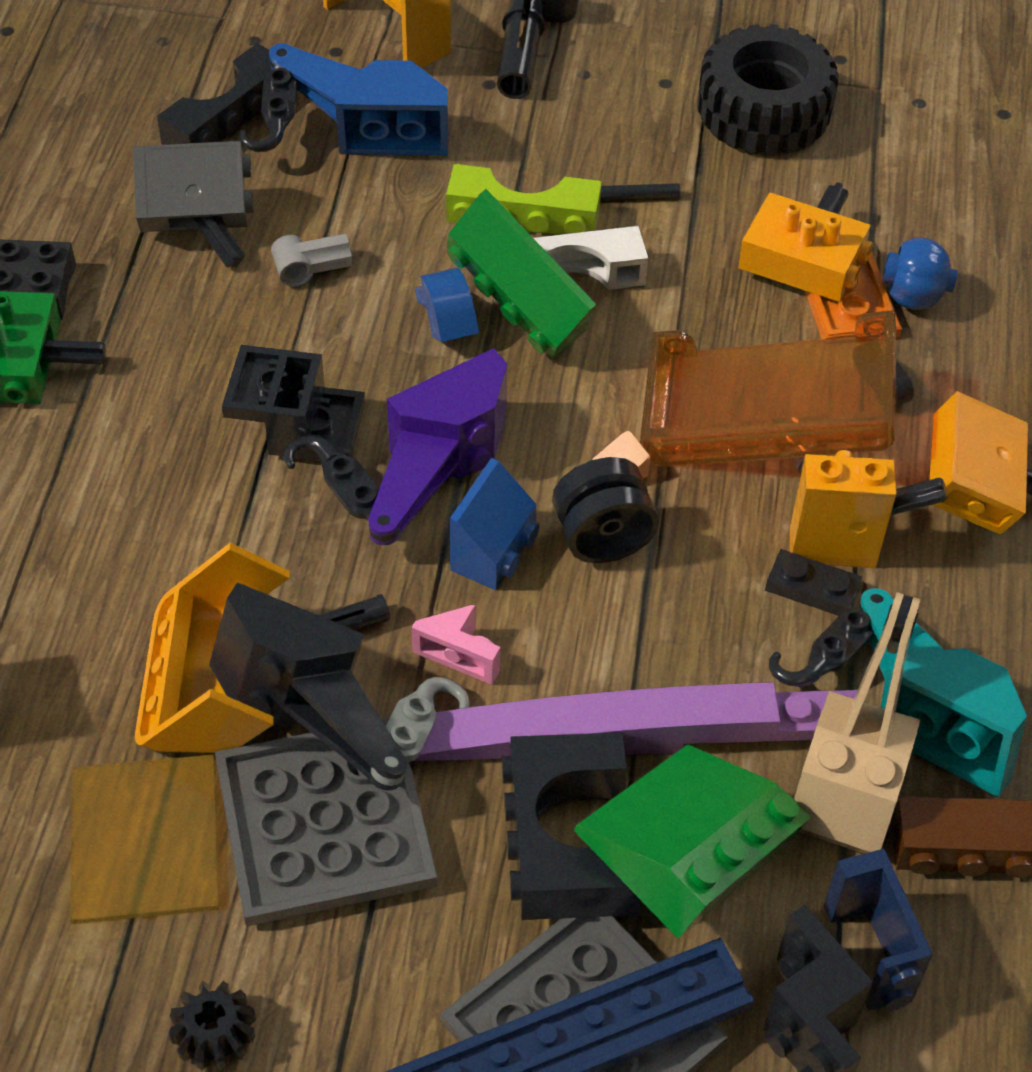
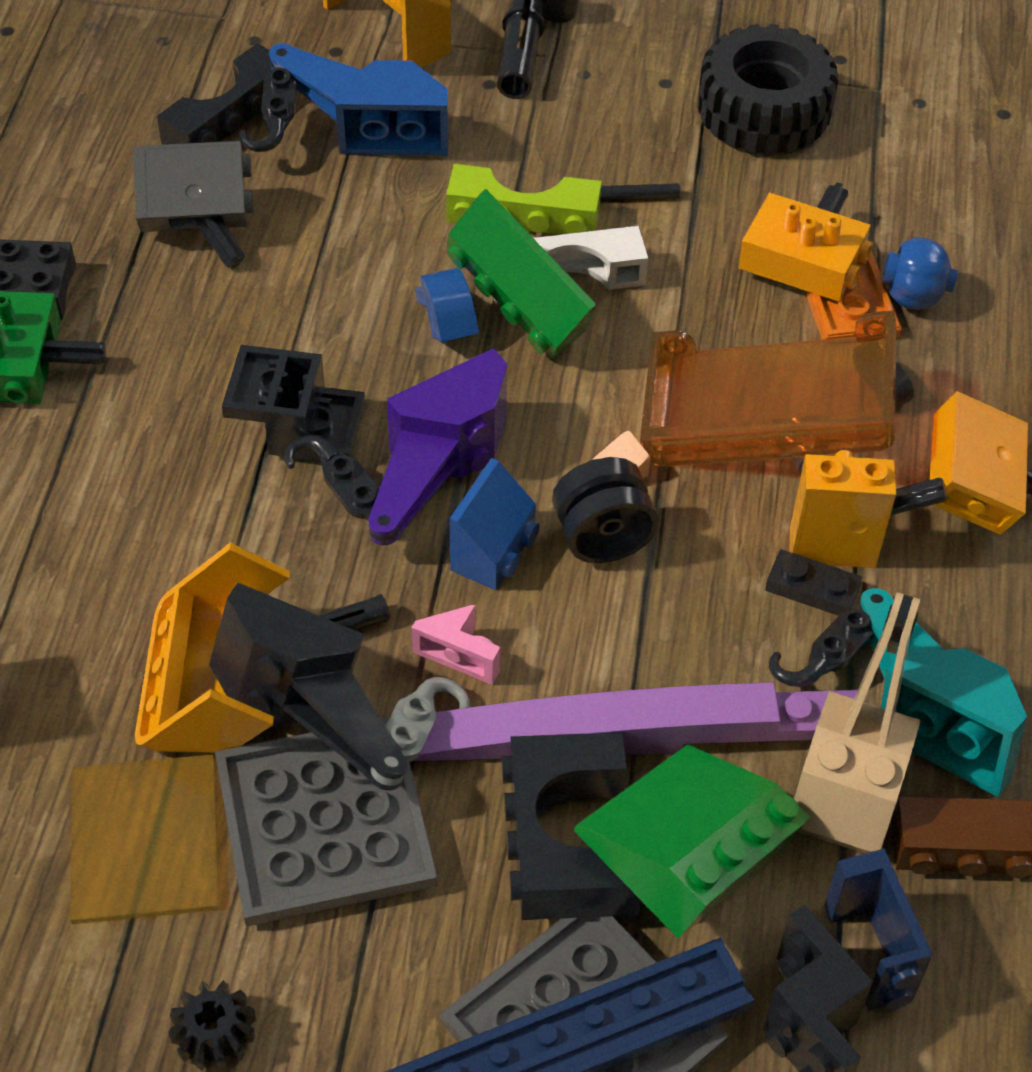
light grey piece [271,234,352,287] -> none

